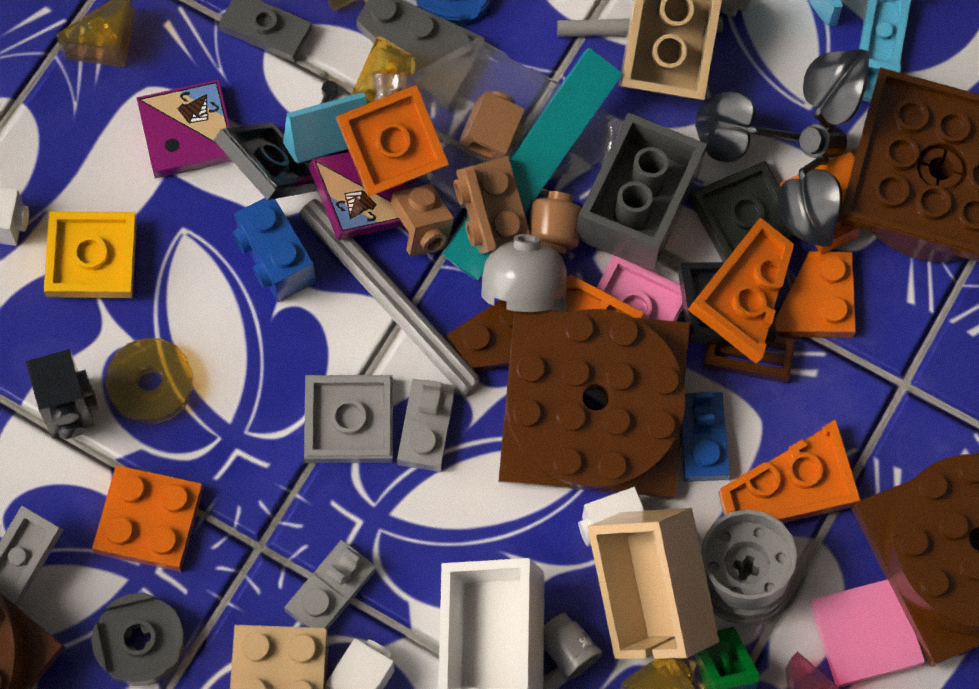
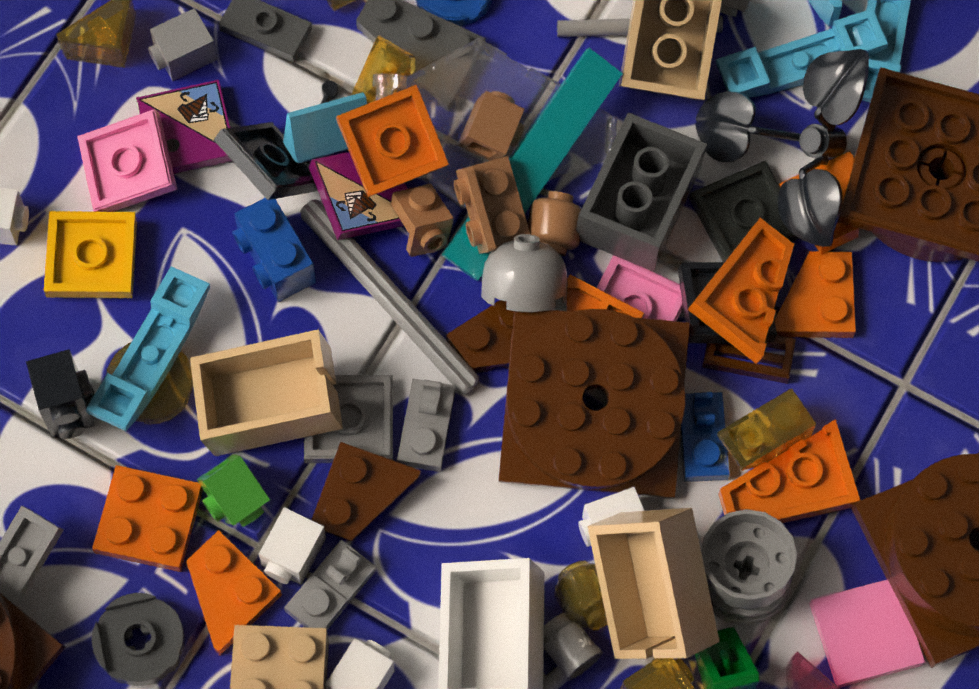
none -> bright pink tile [77,109,177,212]
none -> medium azure slope [86,266,210,431]
none -> light grey brick [148,8,217,81]
none -> orange wing [186,530,282,655]
none -> tan piece [190,329,343,457]
none -> bright green brick [197,454,270,527]
none -> white brick [259,507,326,585]
none -> reddish brown wing [311,442,421,541]
none -> clear yellow head [554,560,608,630]
none -> medium azure slope [716,8,888,97]
none -> clear yellow slope [717,388,816,471]

